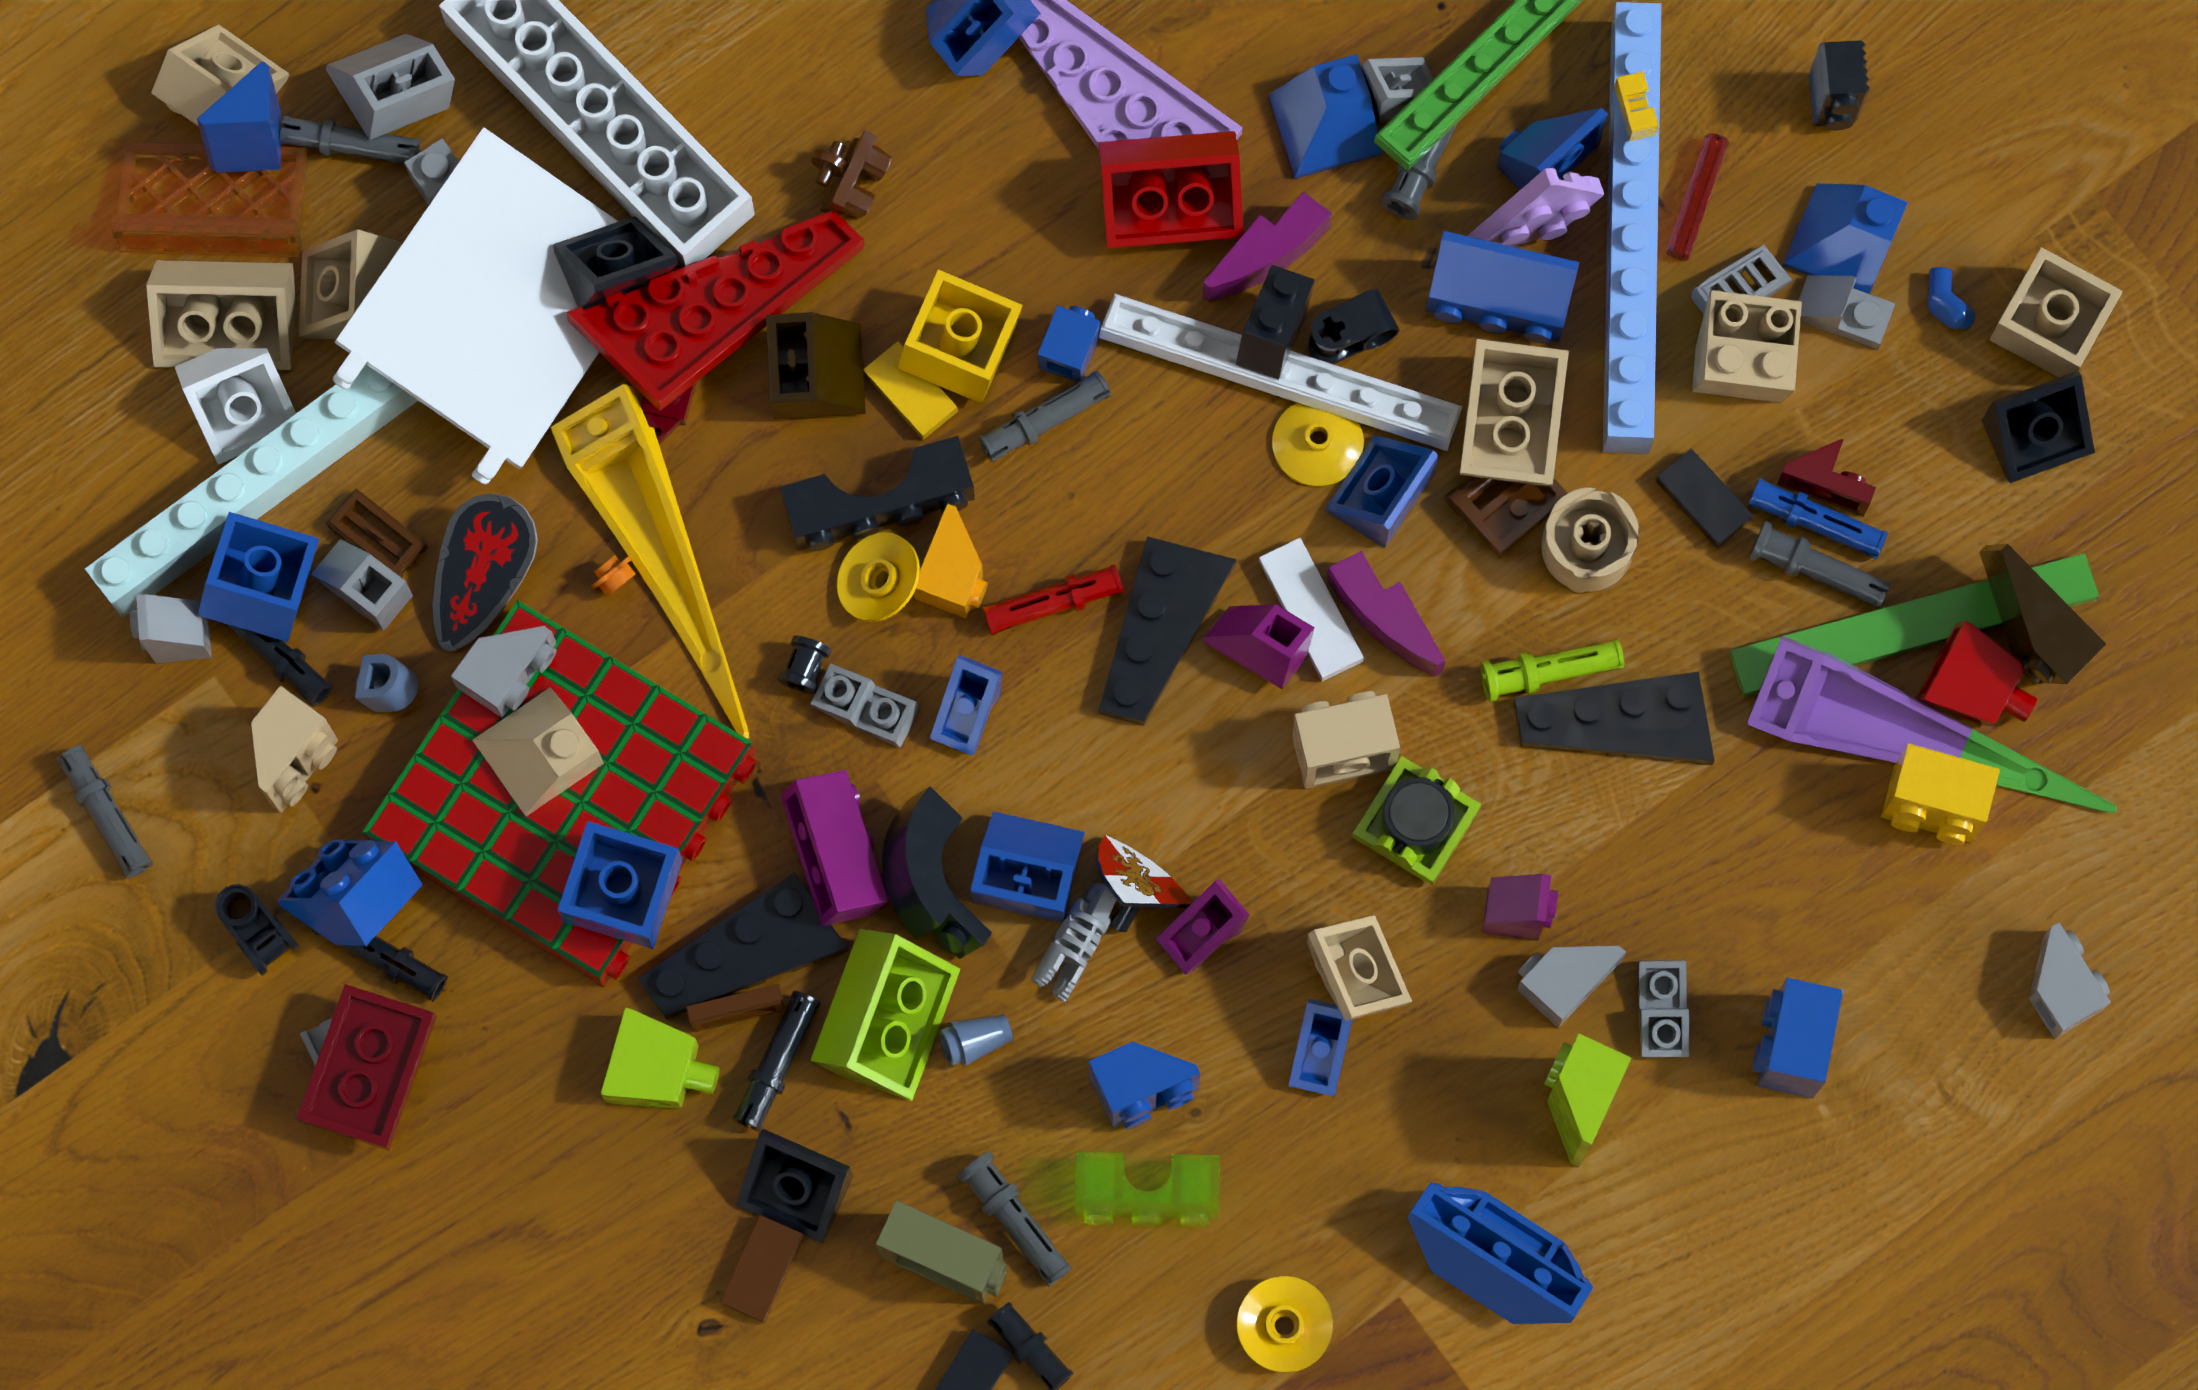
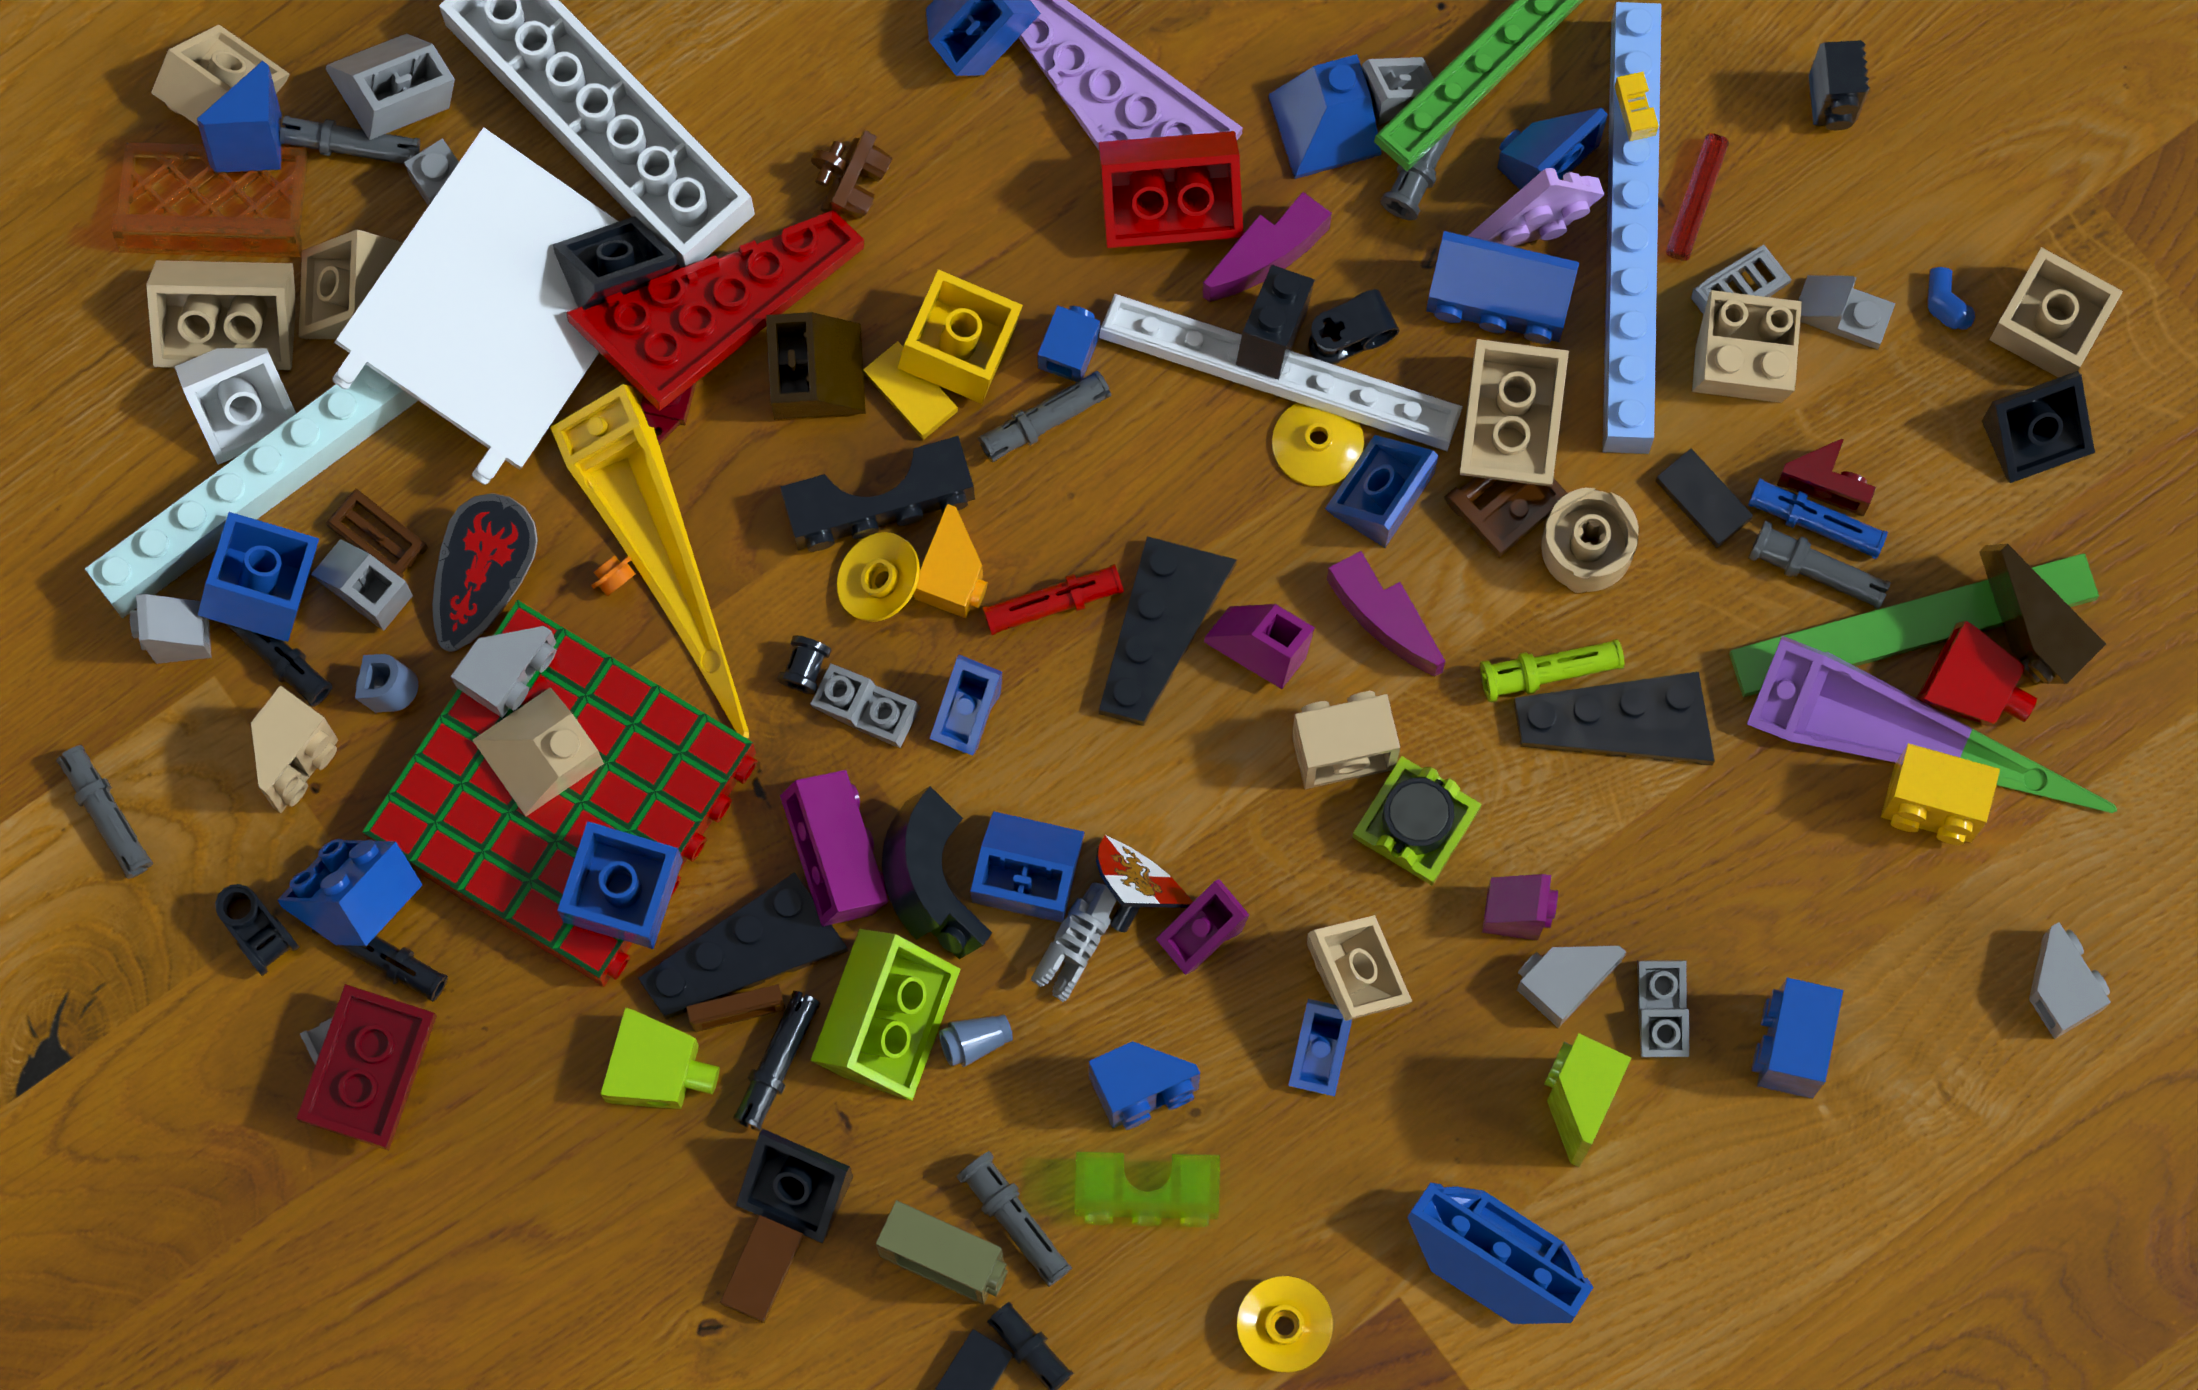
white tile [1259,538,1364,681] -> none
blue slope [1782,183,1908,294] -> none

